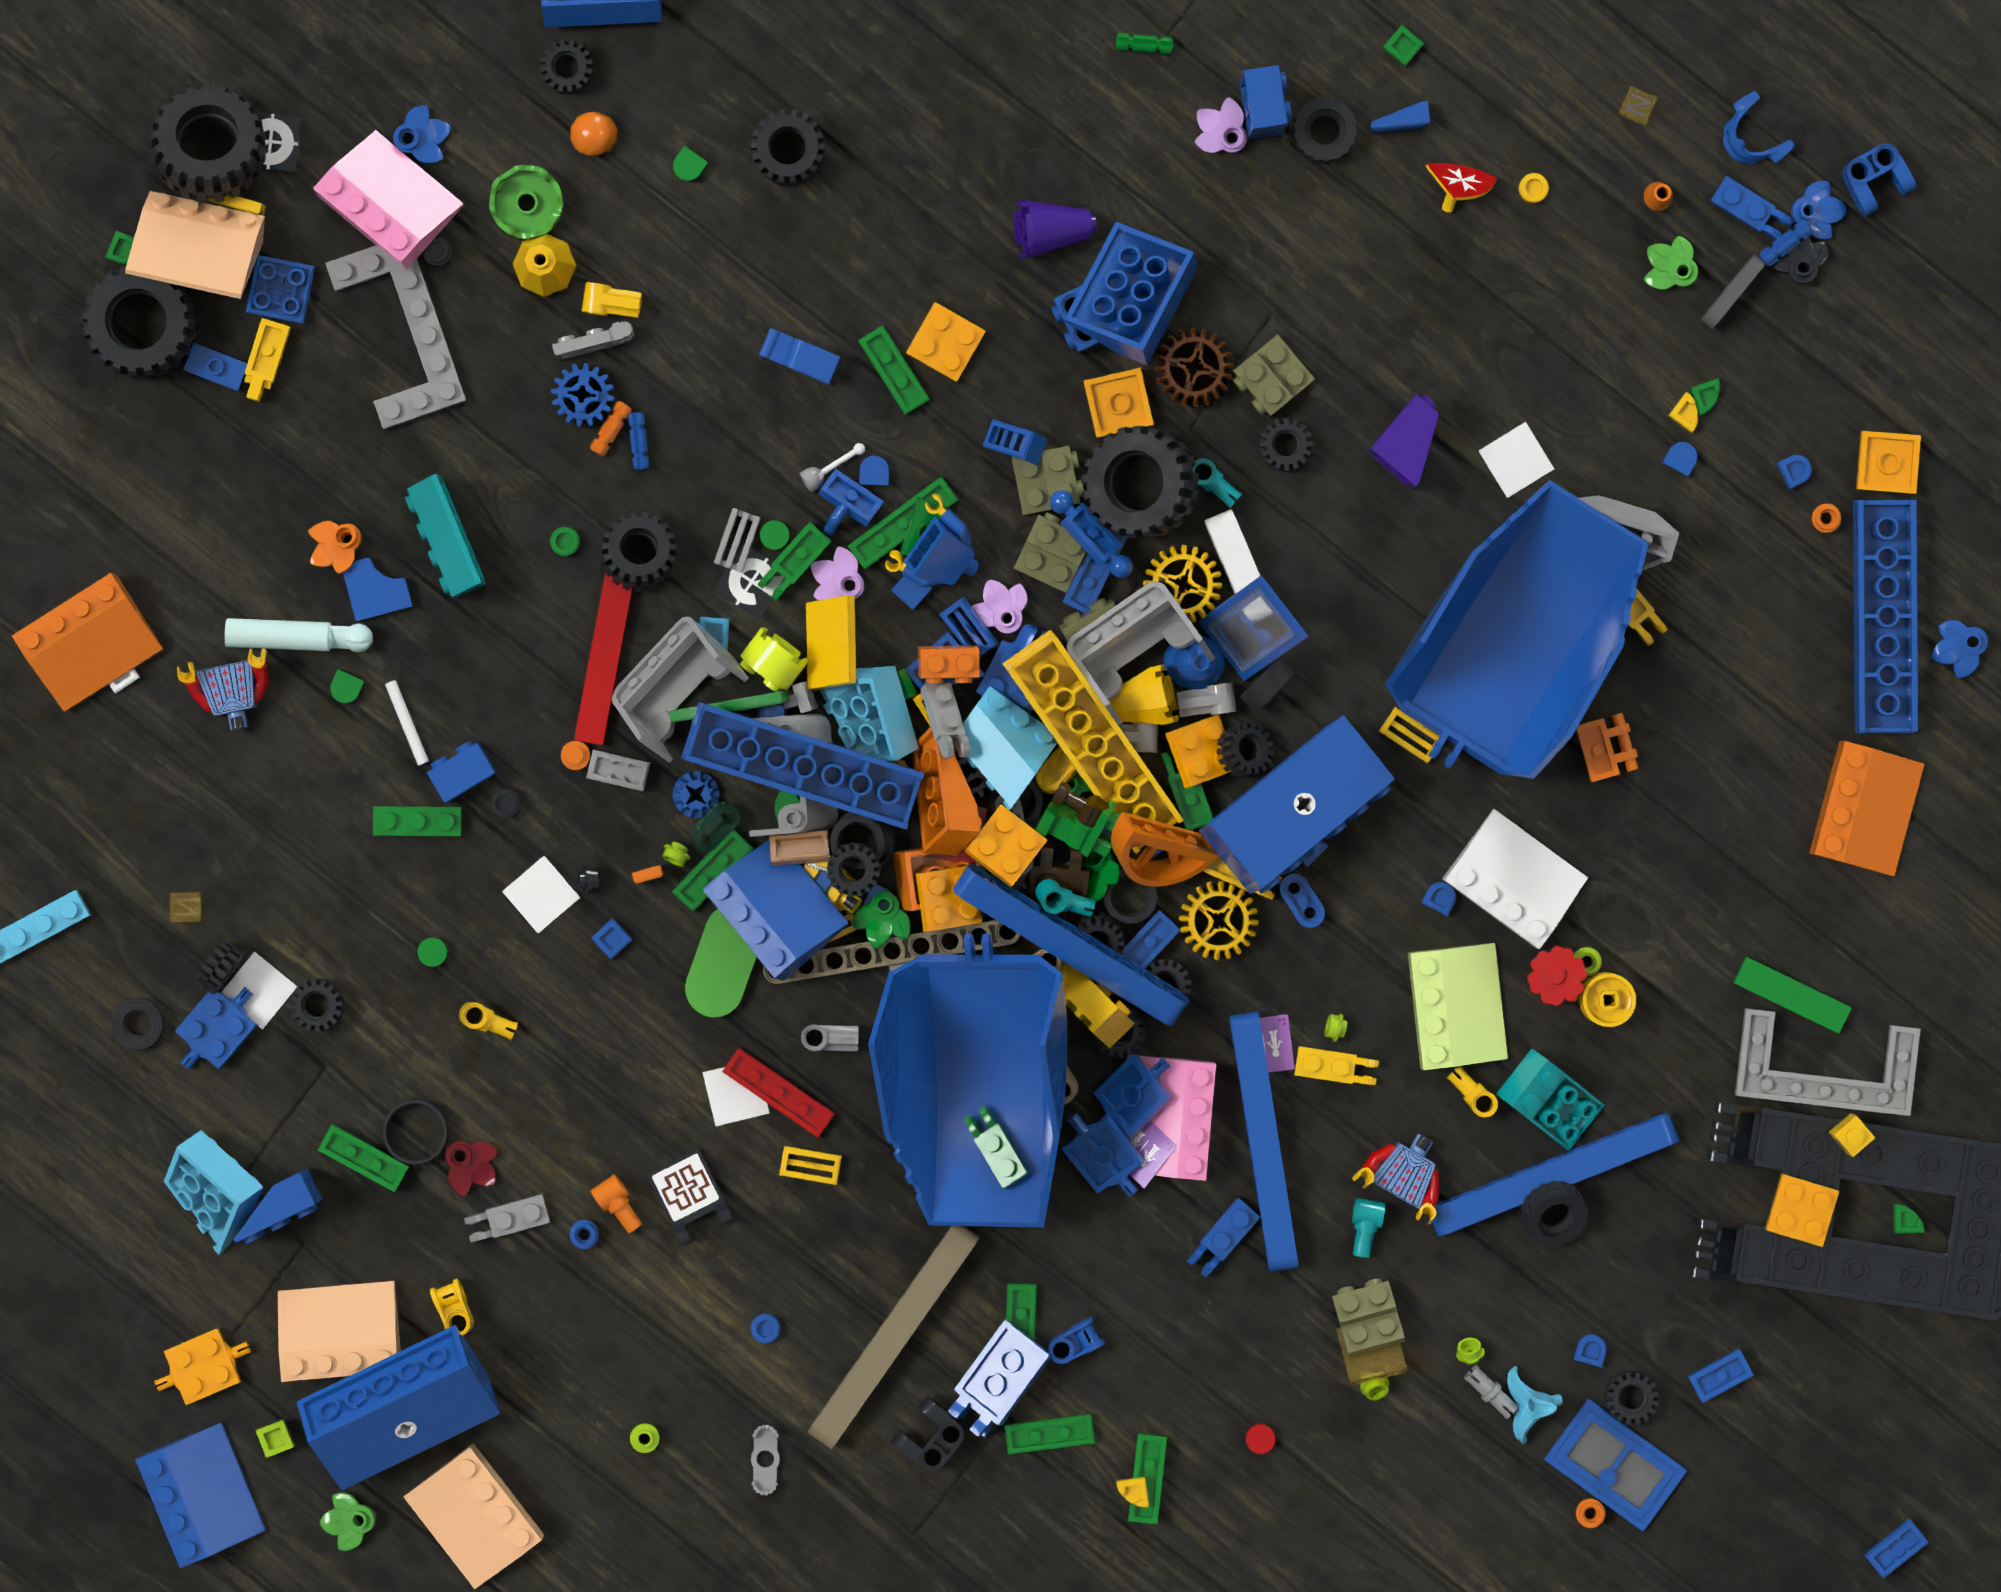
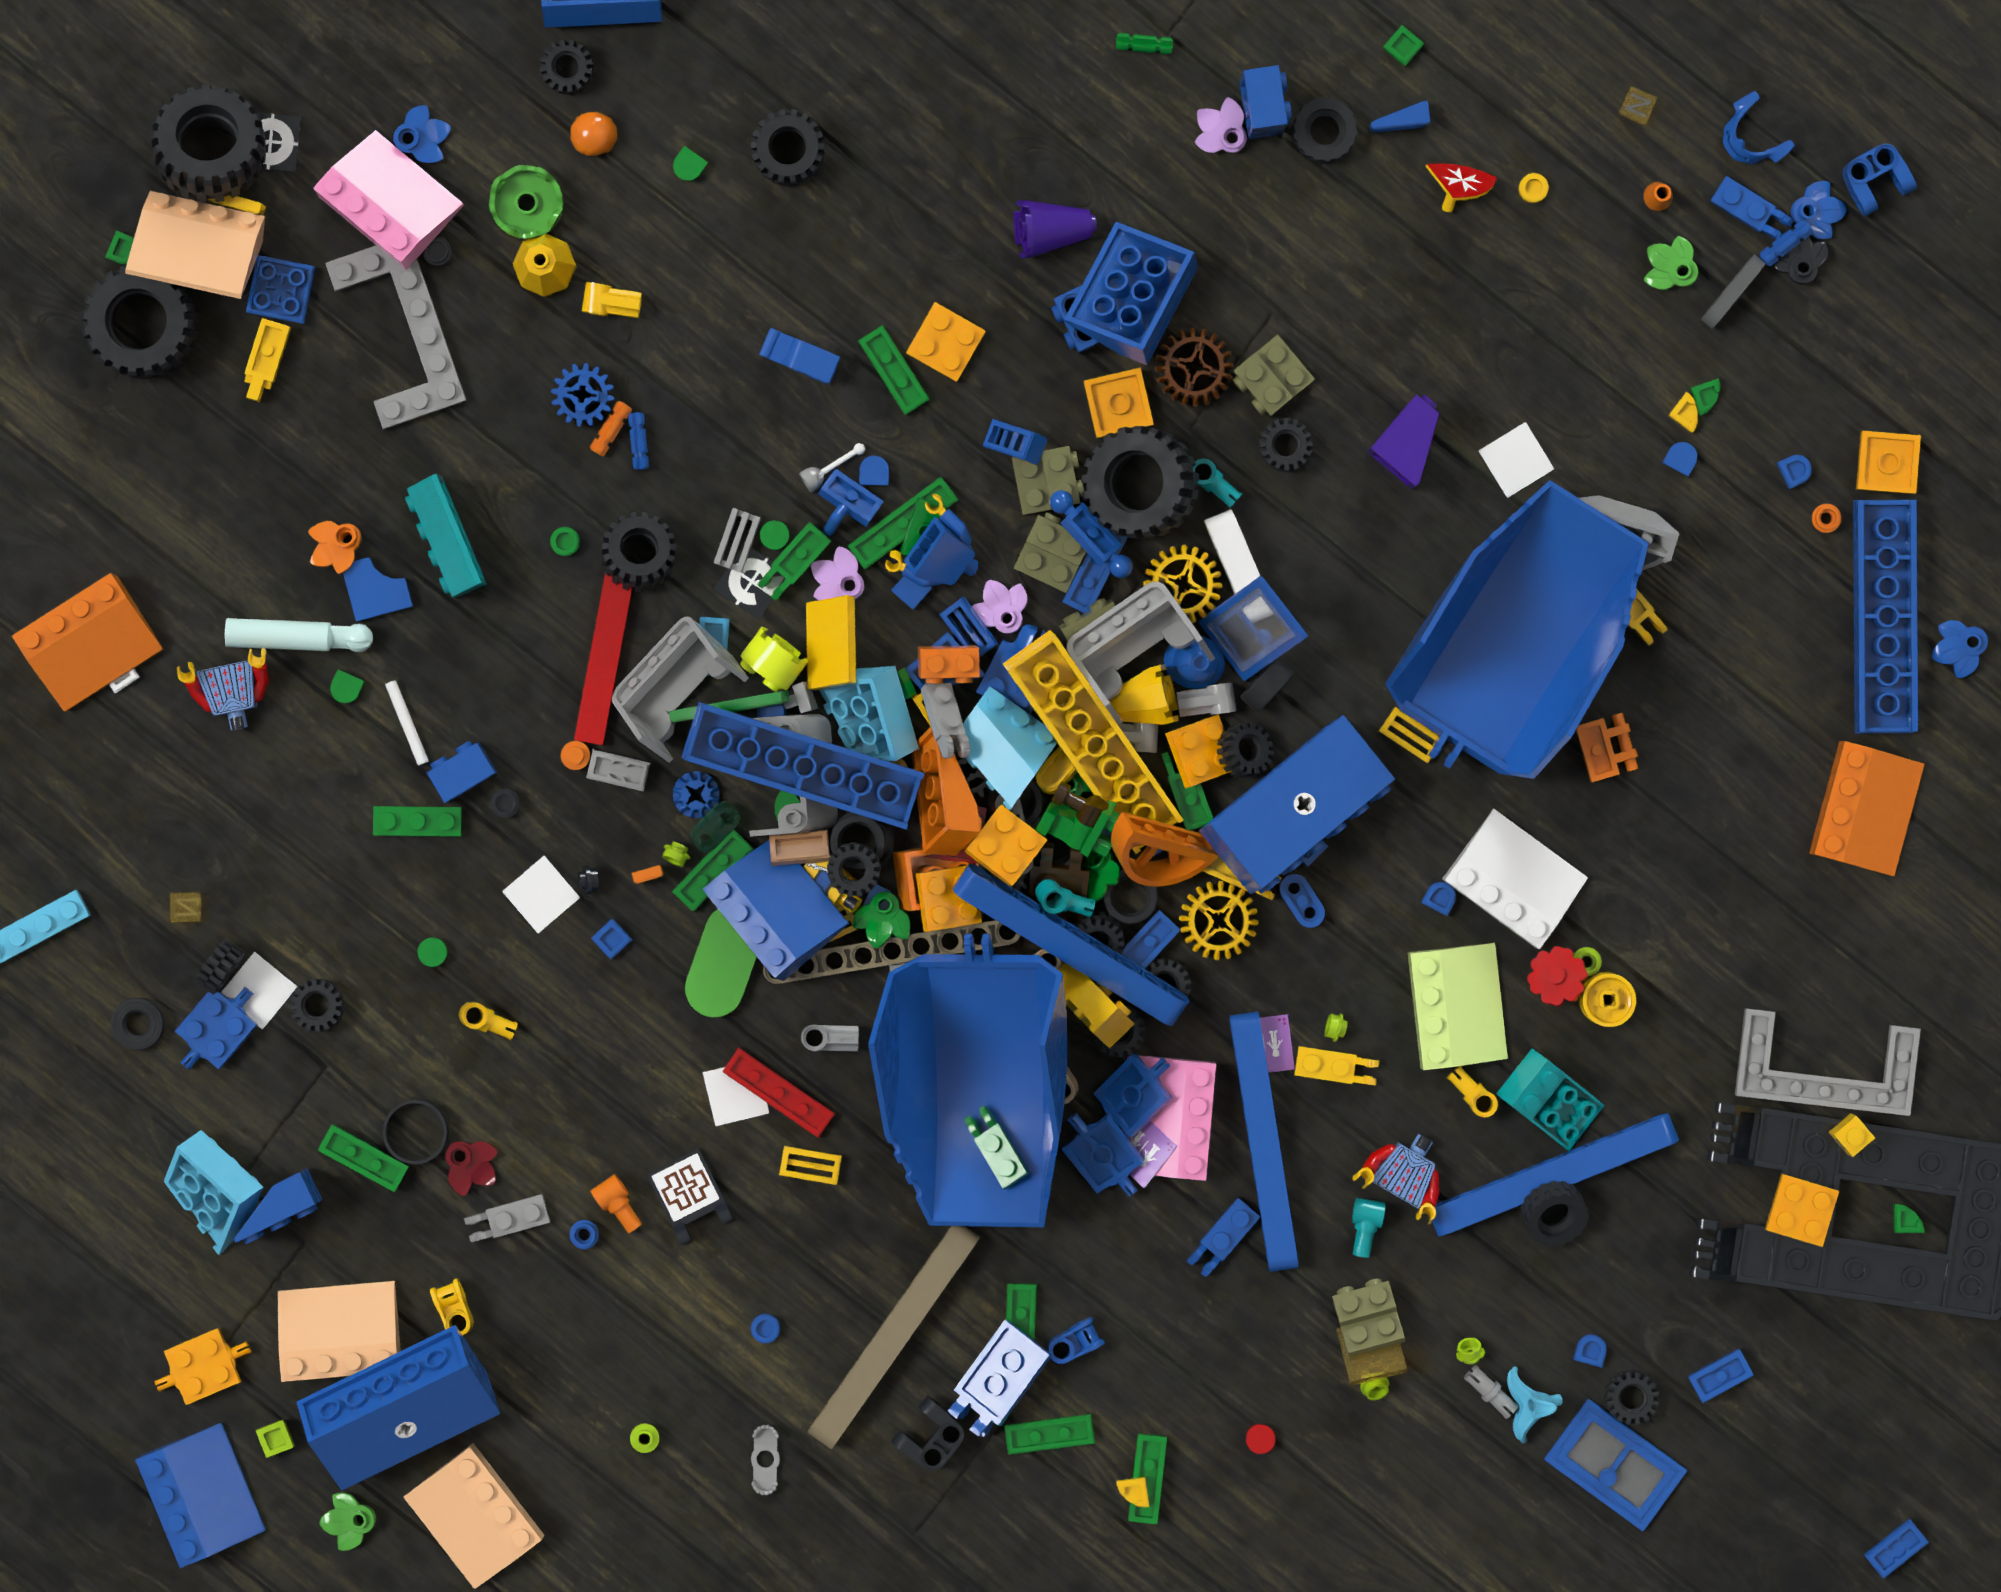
blue plate [183,343,247,392] -> none
light grey hinge [552,321,634,361] -> none
orange plate [1576,1498,1605,1528] -> none
green tile [1733,957,1852,1034] -> none

